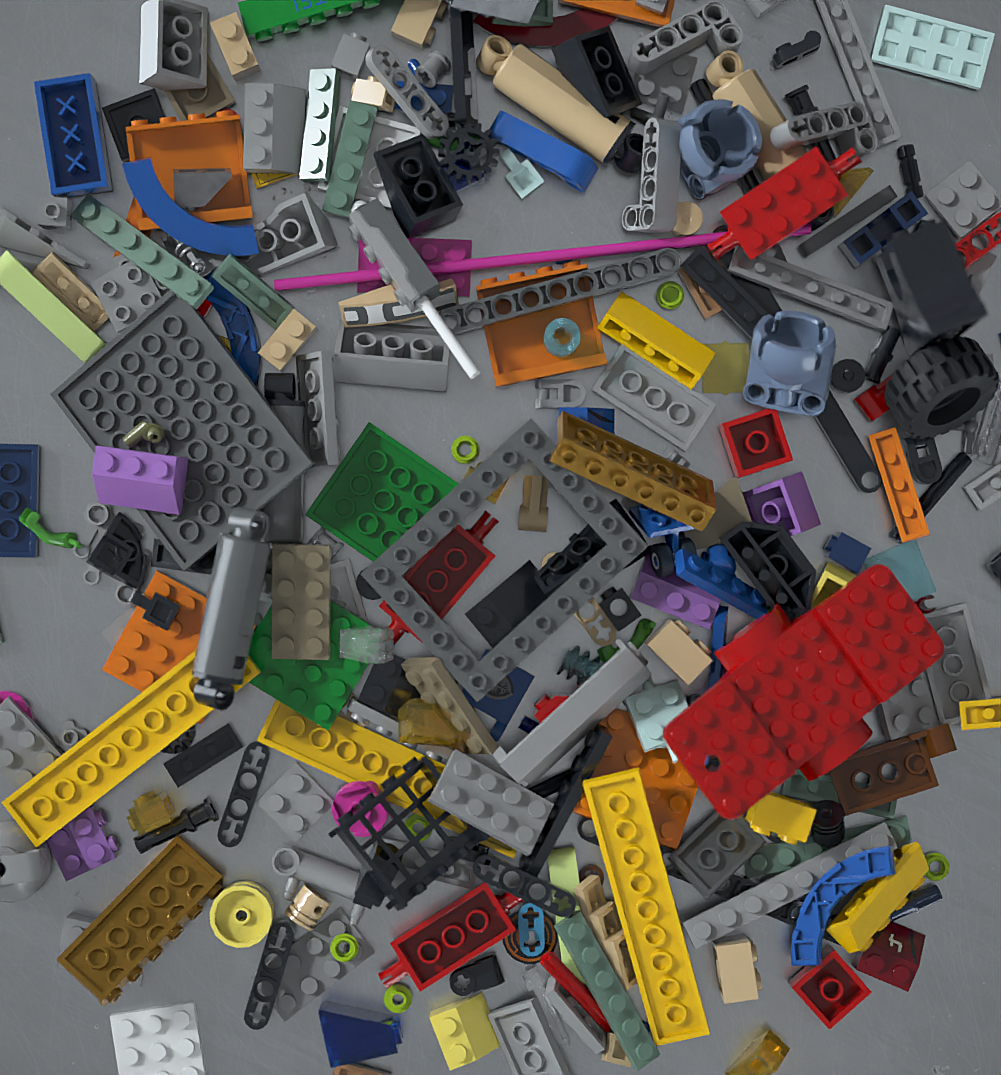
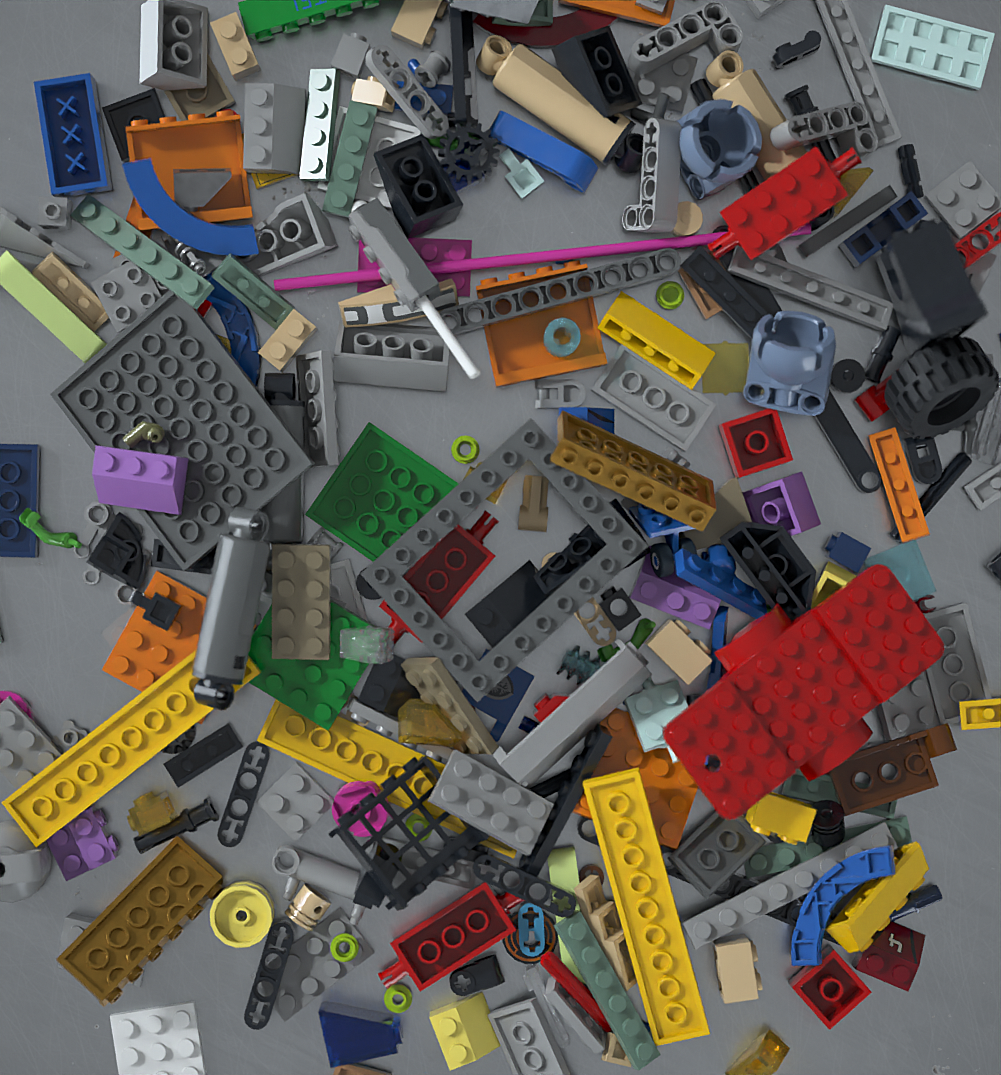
lime plate [924,852,950,881] -> none

